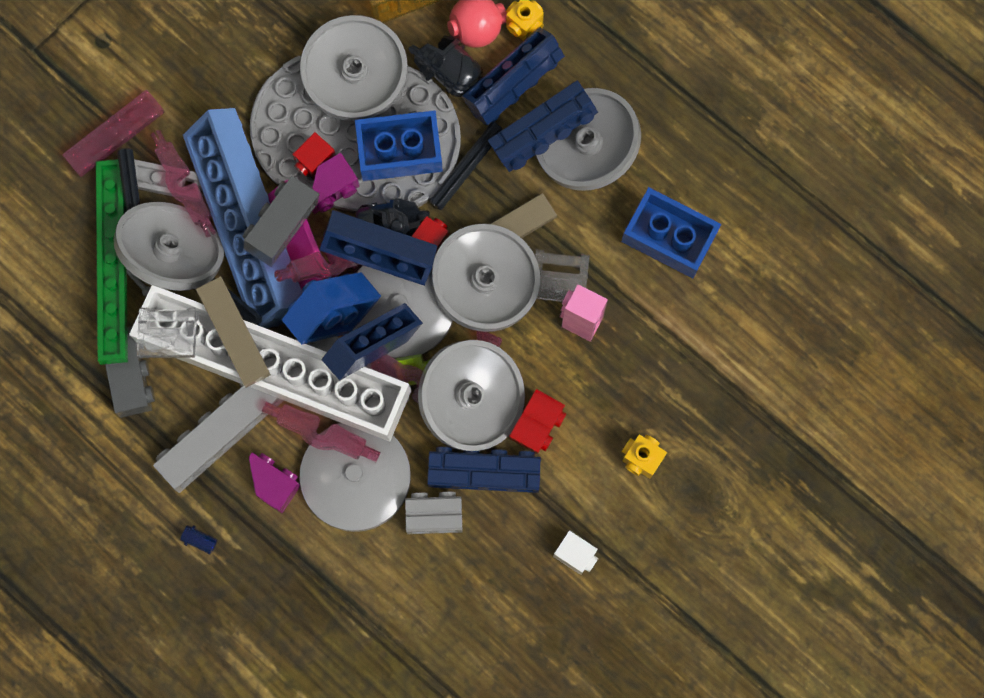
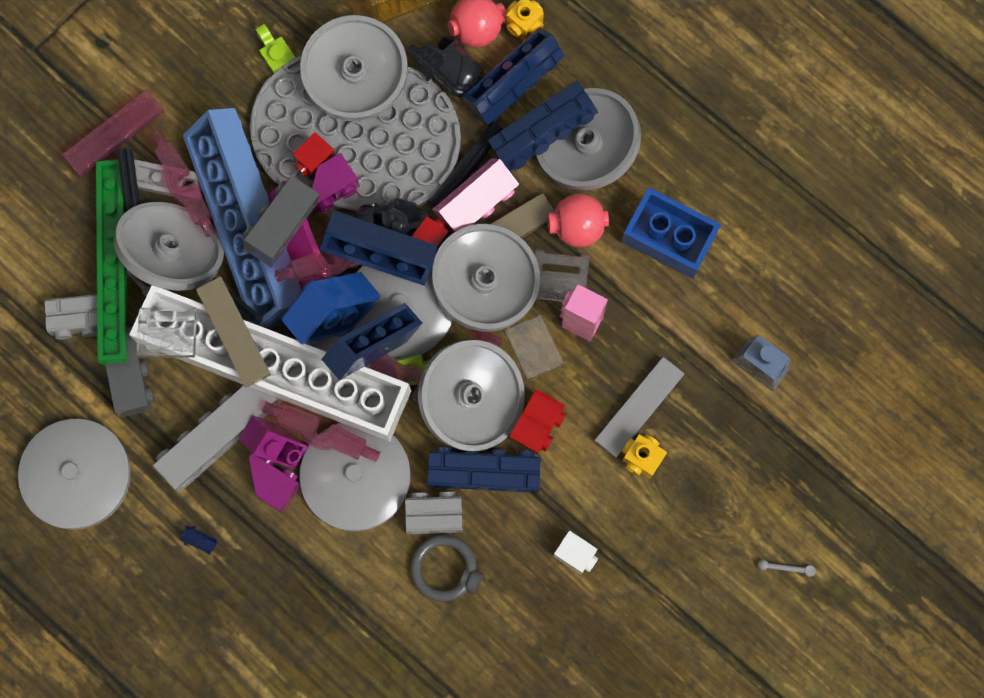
blue brick [355,110,443,181] -> none
none -> light grey dish [18,419,131,530]
none -> light grey brick [45,294,97,340]
none -> magenta slope [239,415,309,469]
none -> lime plate [255,24,296,74]
none -> dark grey piece [410,535,484,602]
none -> brick [432,158,519,234]
none -> clear plate [505,315,564,381]
none -> coral brick [547,194,609,248]
none -> light grey tile [594,357,684,459]
none -> sand blue torso [731,335,790,392]
none -> light grey hinge [757,559,816,577]

